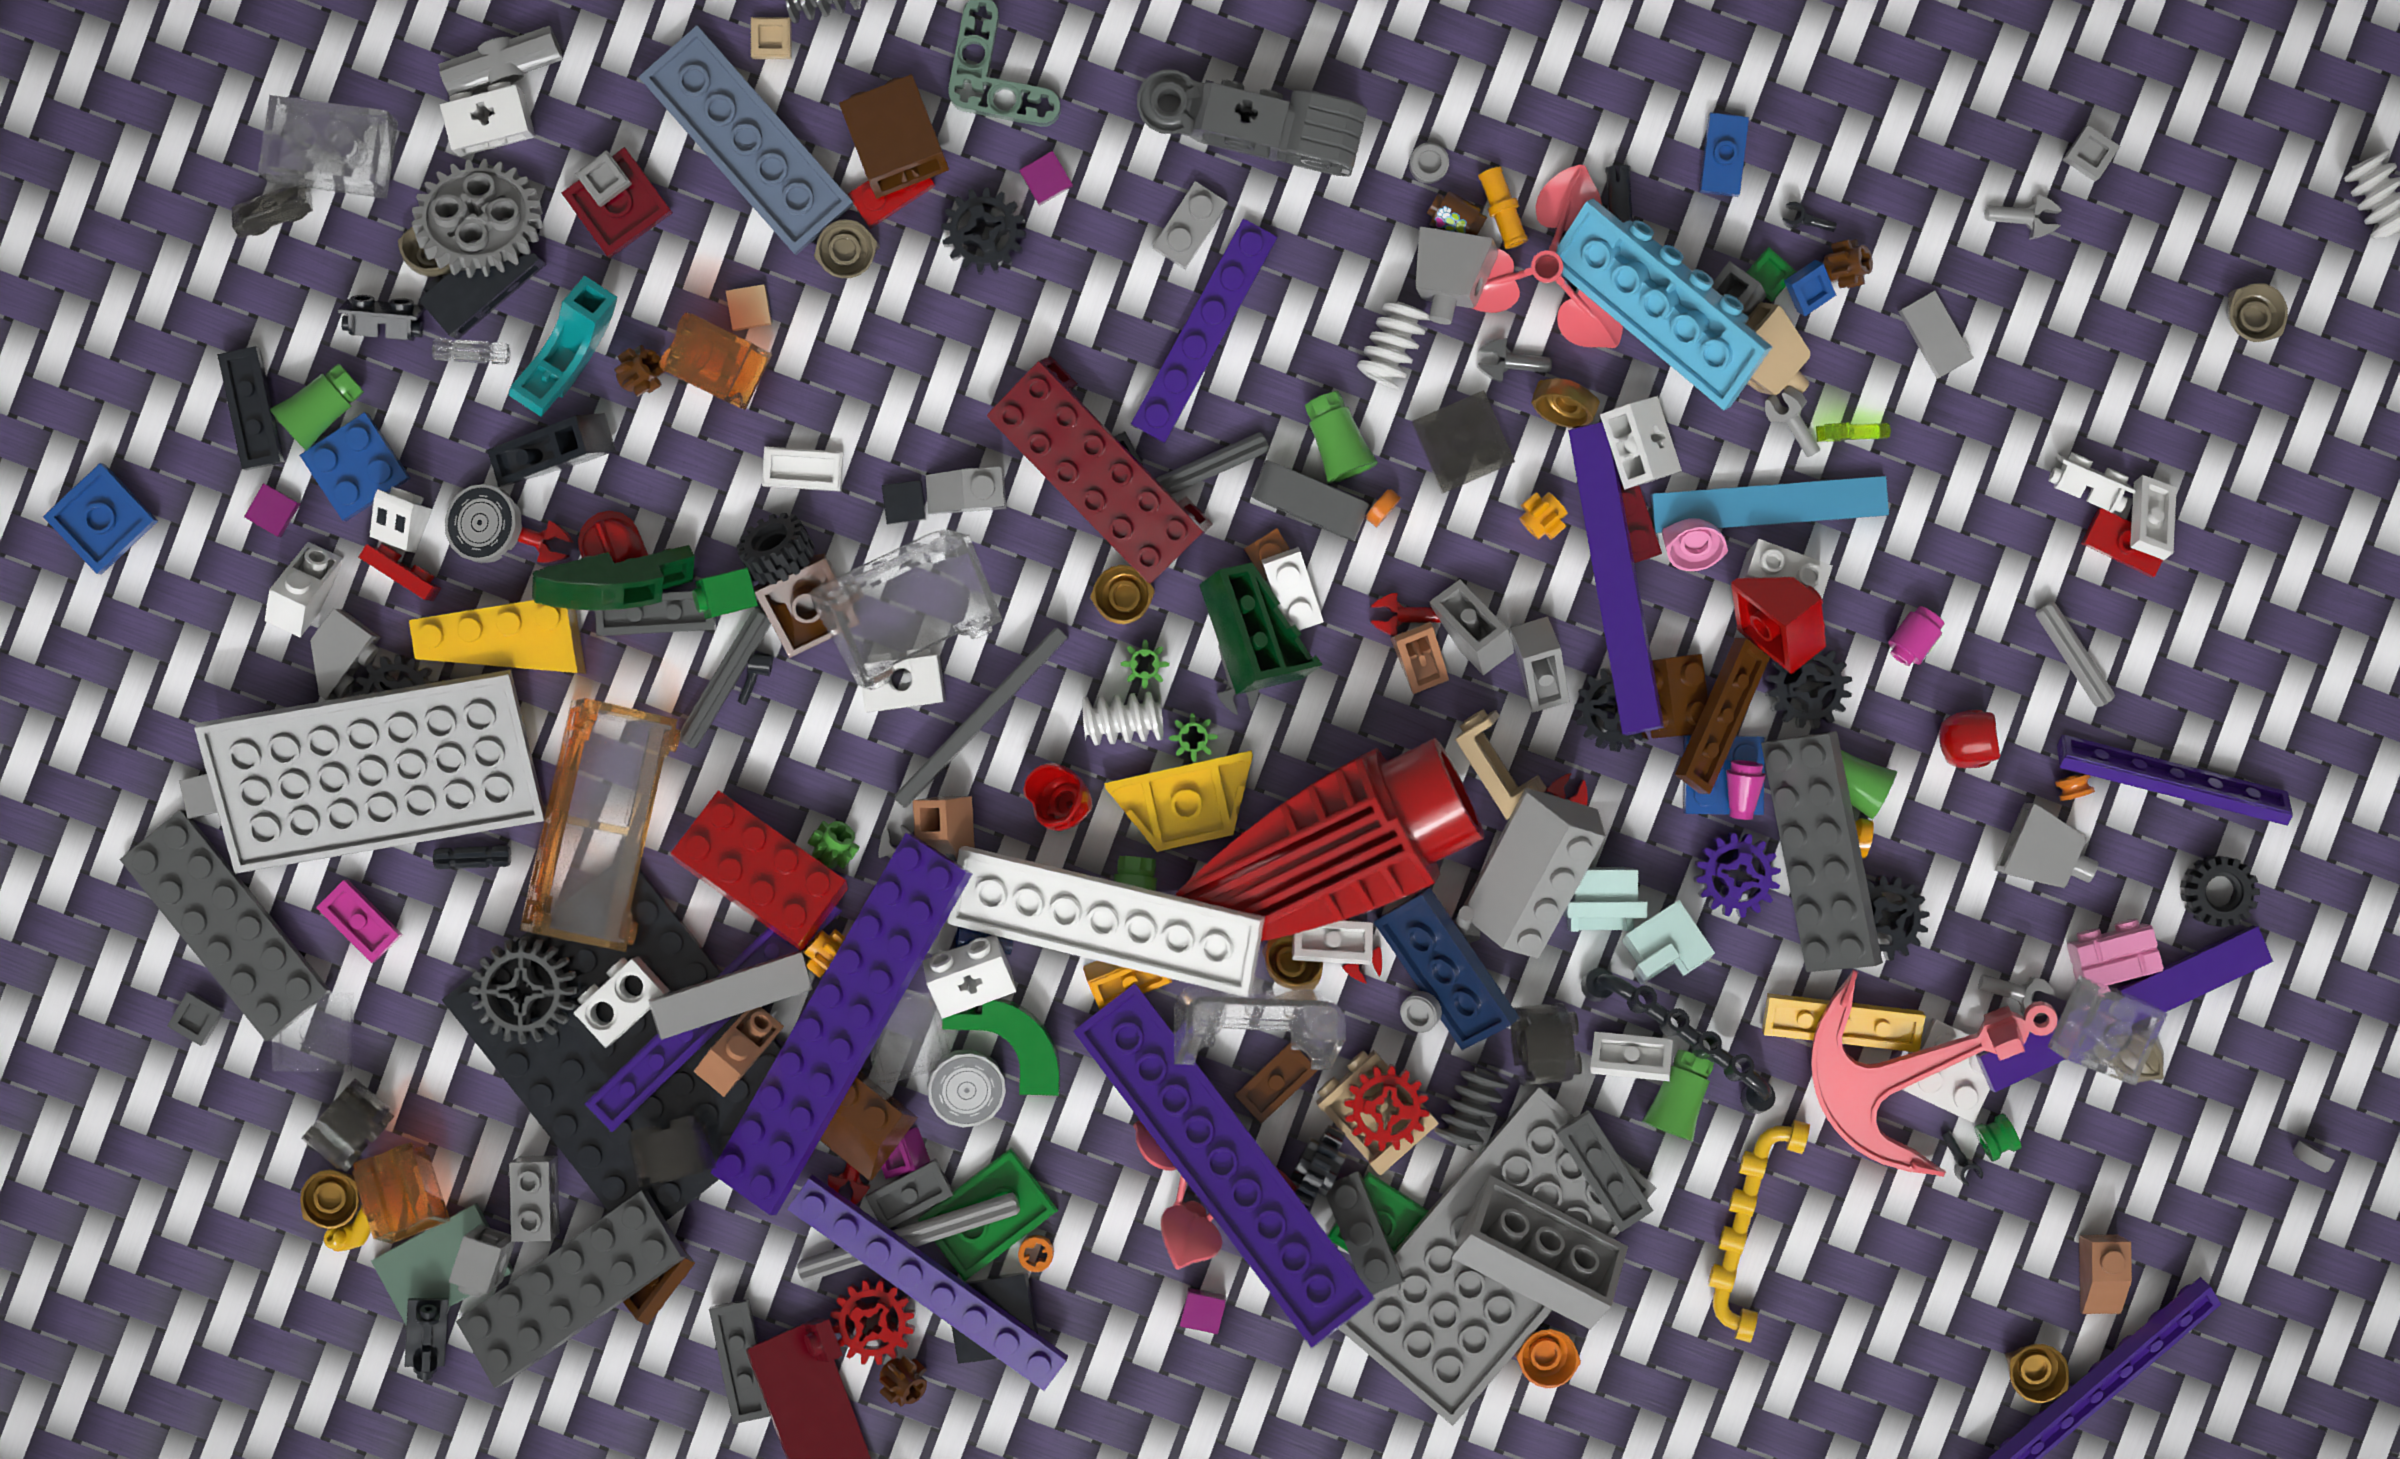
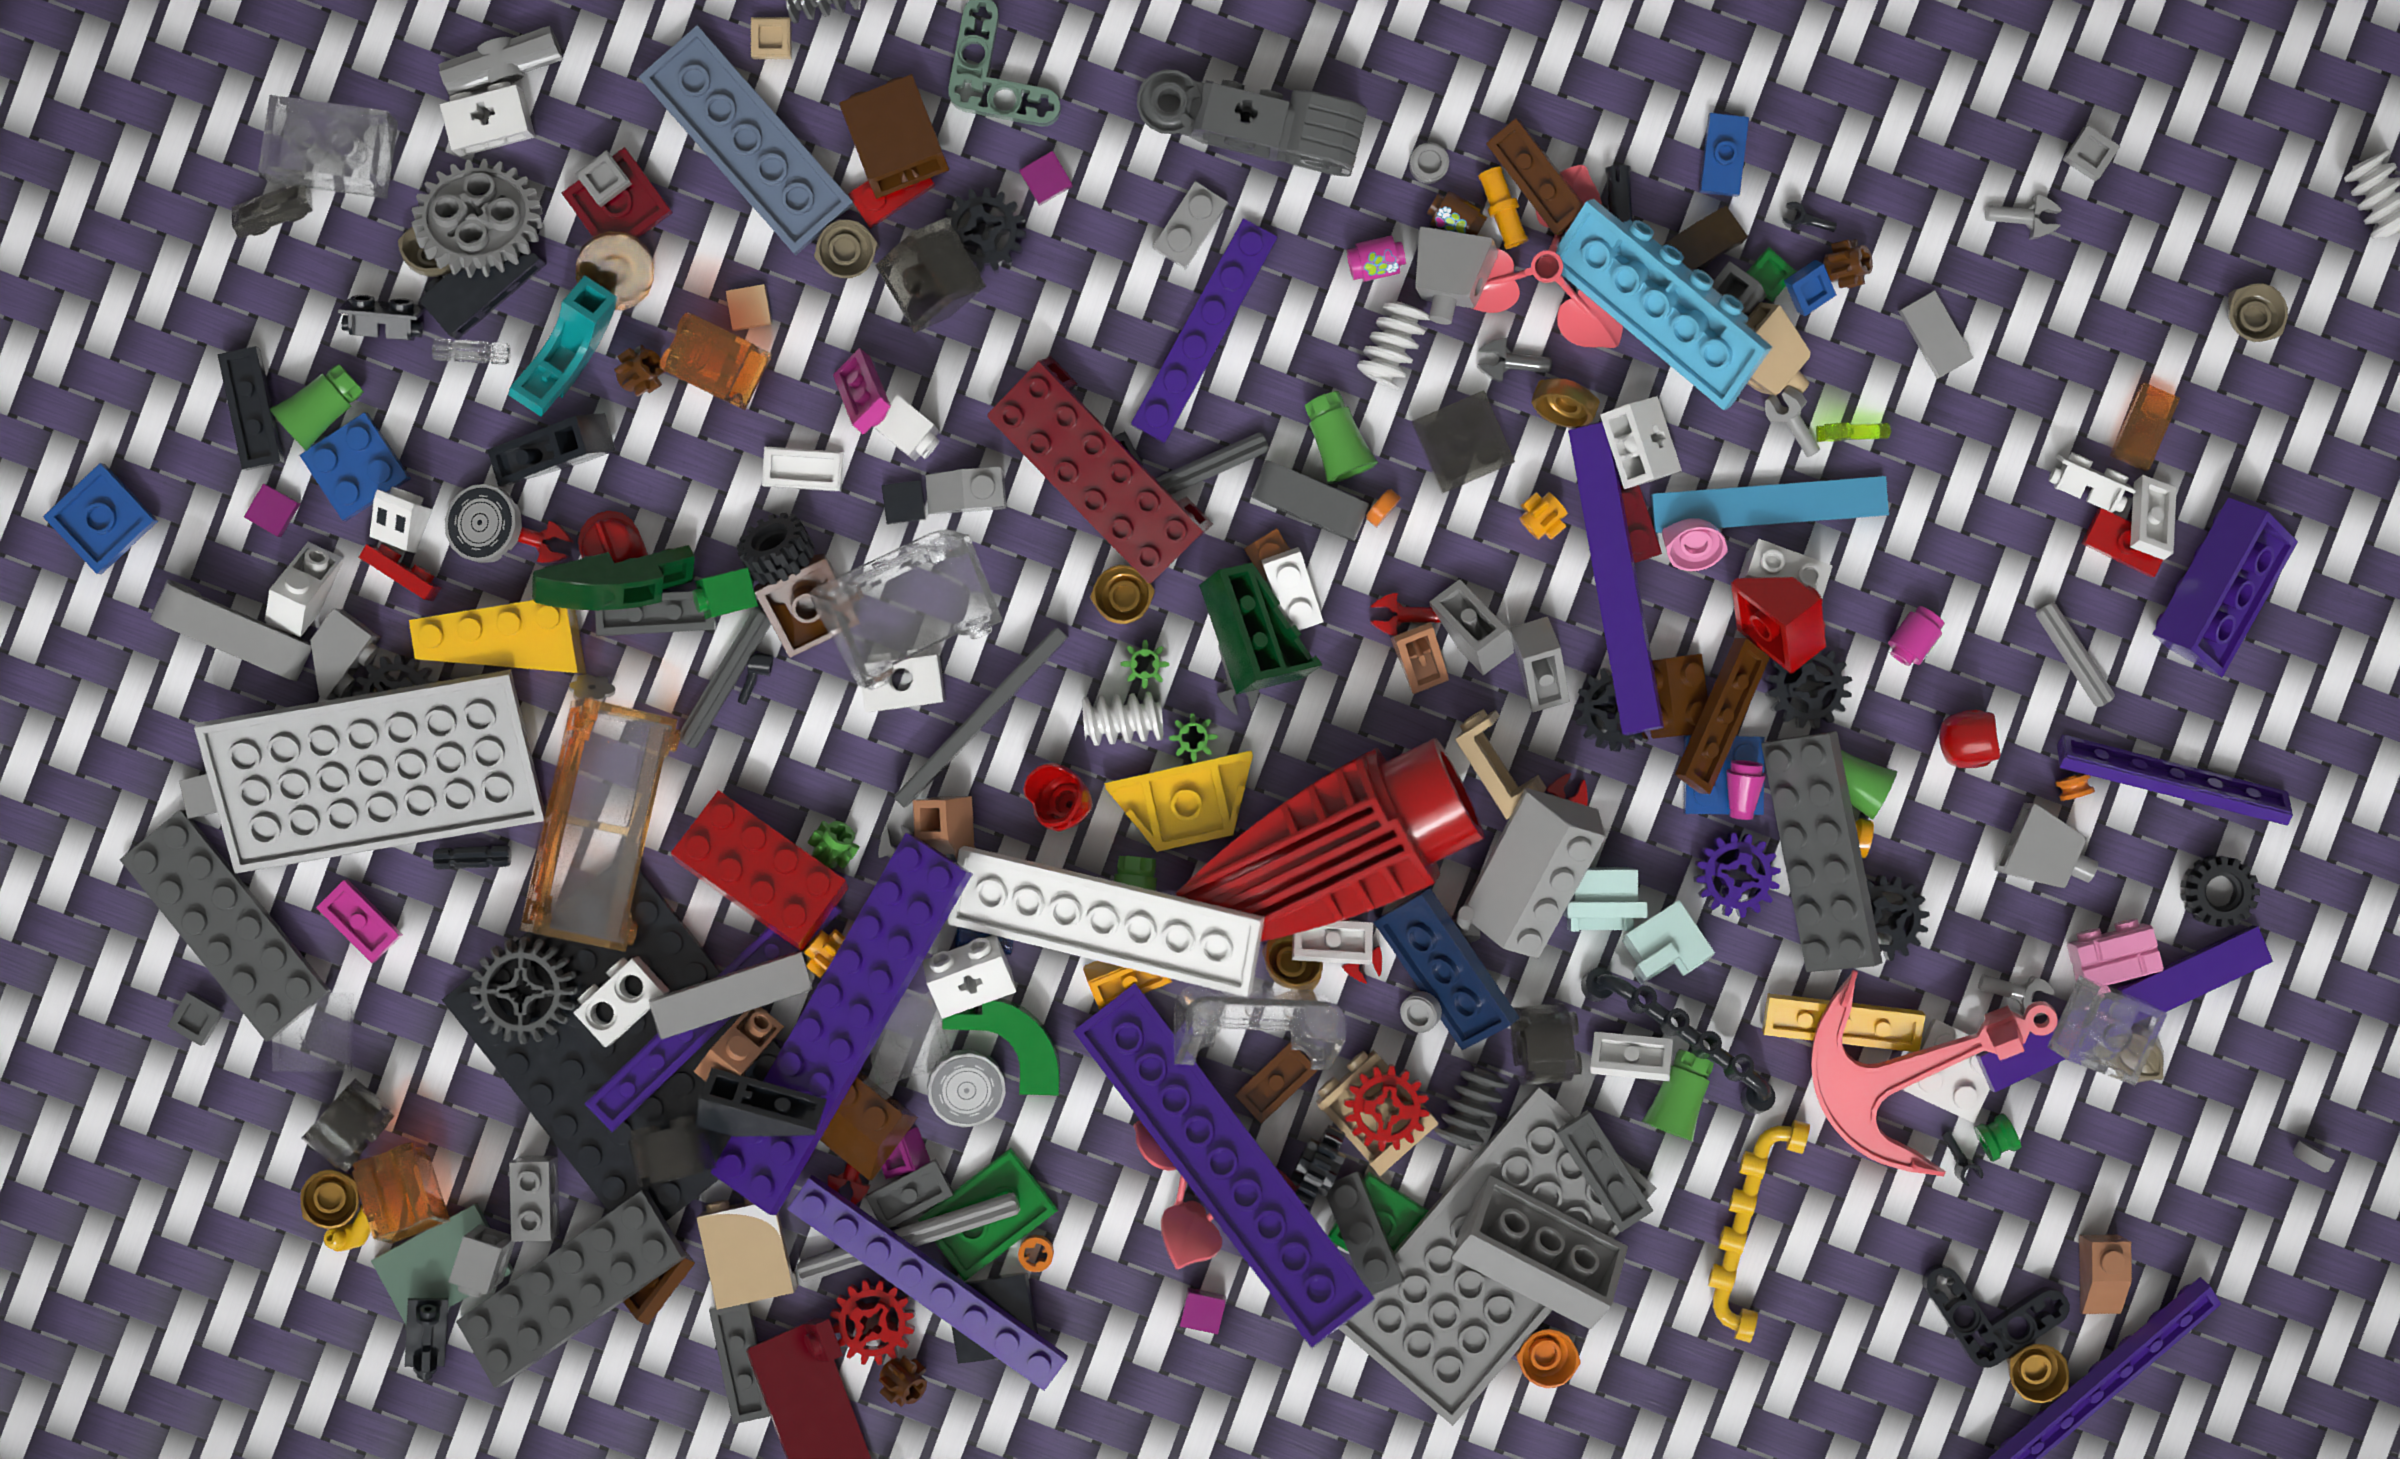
none -> light grey beam [150,579,312,681]
none -> light grey plant [569,674,616,703]
none -> clear orange tile [576,232,654,310]
none -> black slope [696,1067,827,1137]
none -> tan panel [697,1197,798,1310]
none -> dark pink plate [833,348,891,435]
none -> white brick [874,395,940,462]
none -> clear smoke brick [875,218,986,333]
none -> dark pink brick [1346,235,1406,282]
none -> reddish brown plate [1486,118,1584,236]
none -> dark brown slope [1662,206,1748,271]
none -> black beam [1923,1264,2070,1368]
none -> clear orange plate [2109,383,2180,471]
none -> dark purple slope [2152,497,2298,678]

